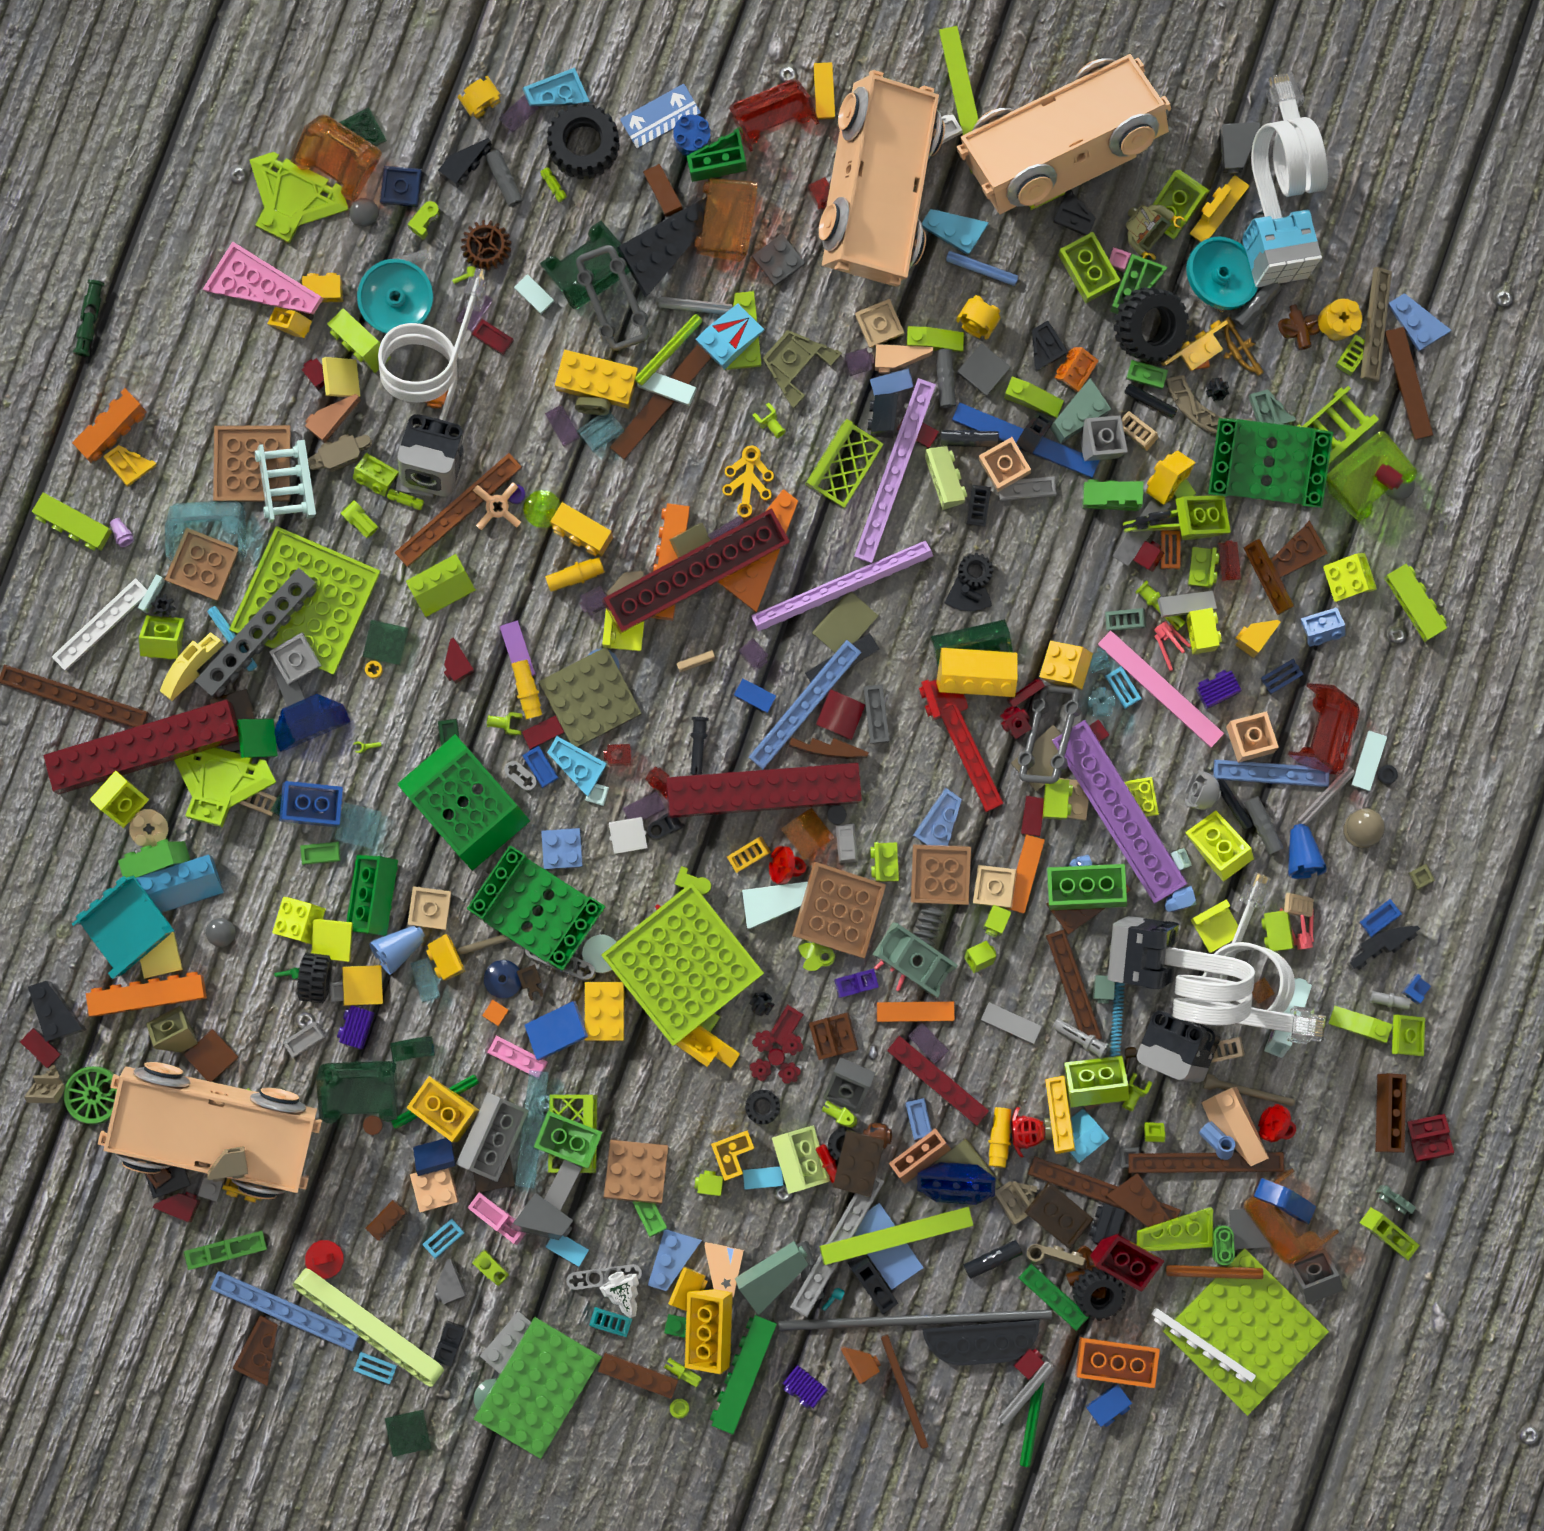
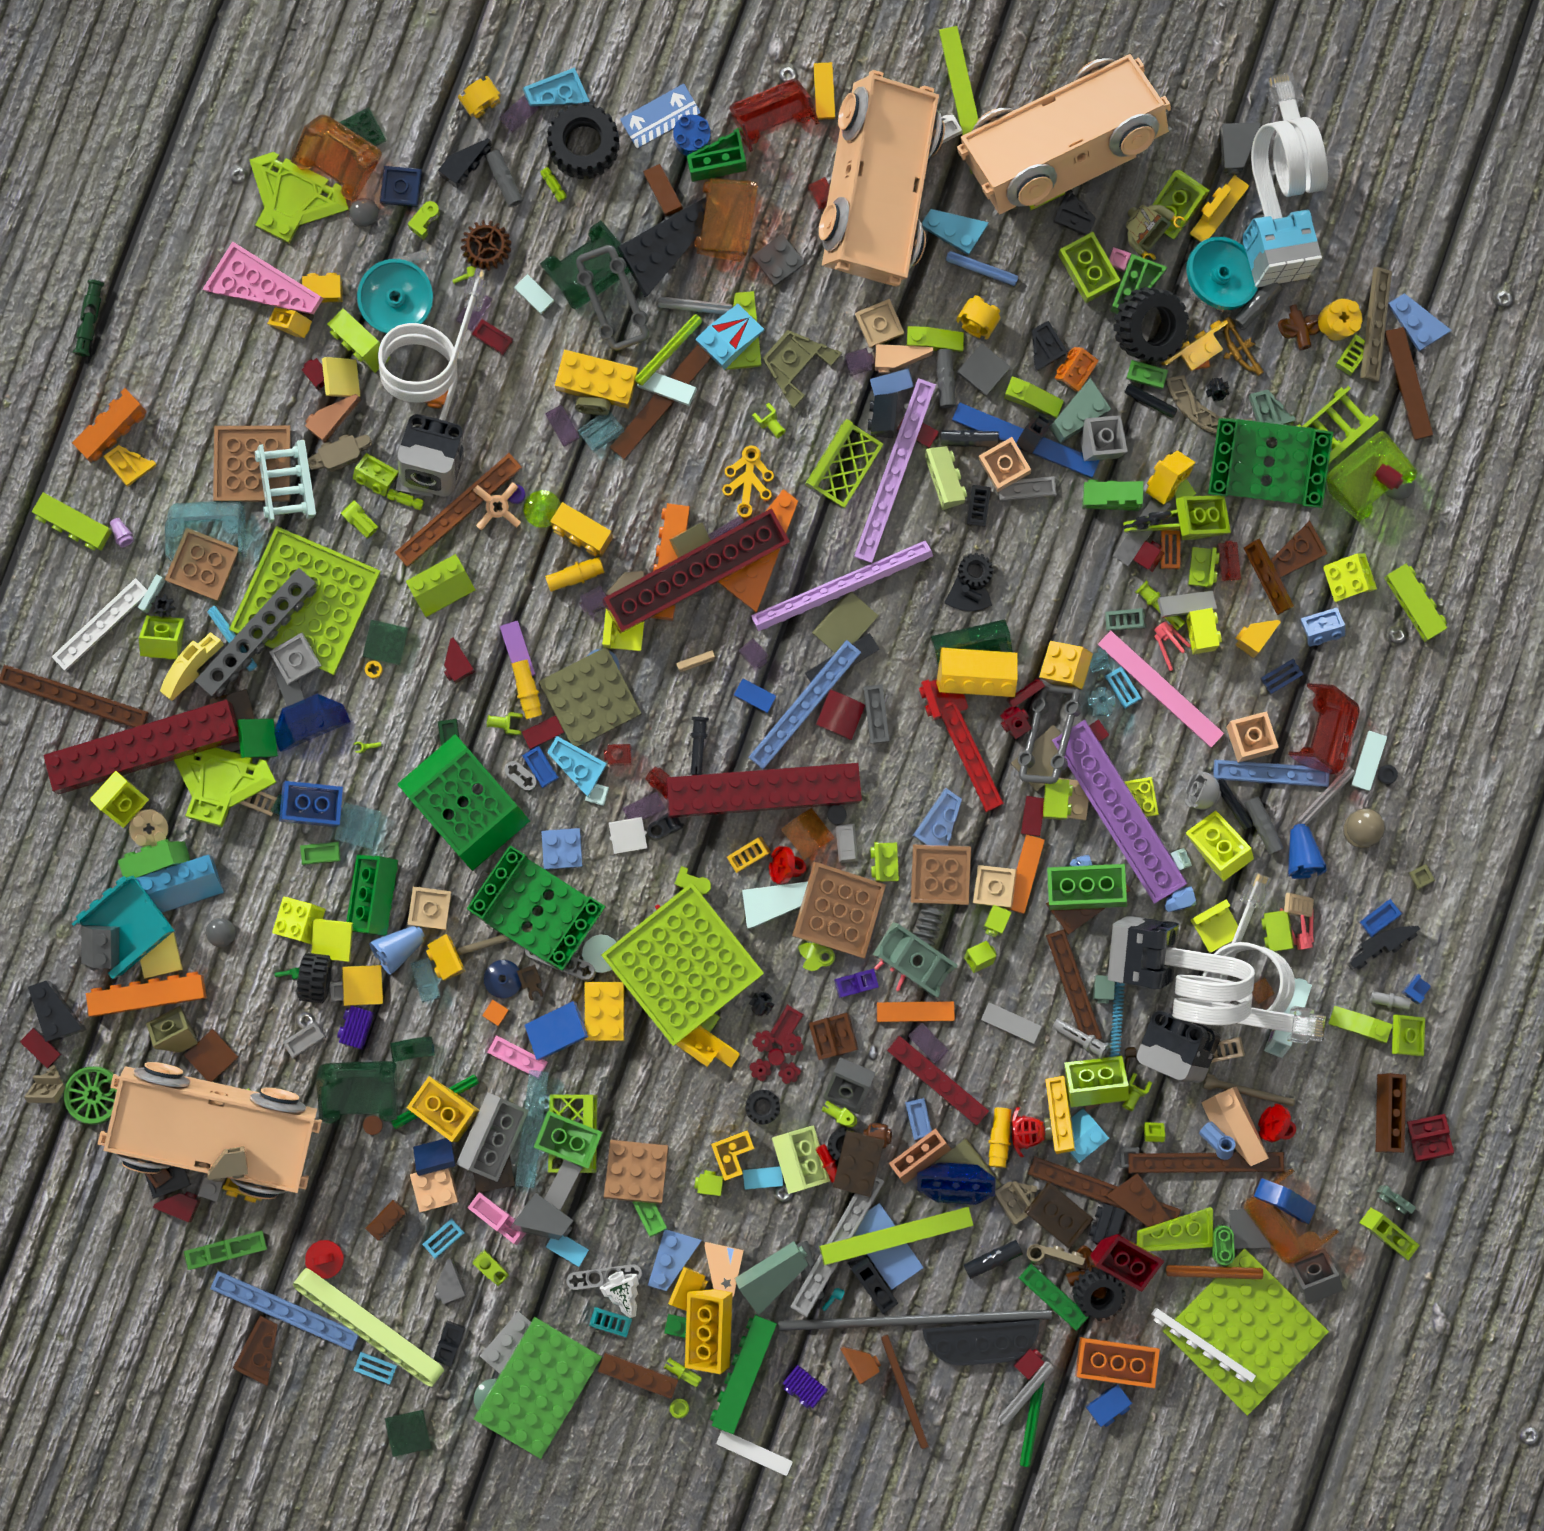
reddish brown slope [789,738,869,759] -> none
tan slope [1122,411,1159,451] -> none
dark purple brick [1195,670,1242,710] -> none
none -> dark grey slope [81,925,119,969]
none -> white sticker [716,1430,793,1476]

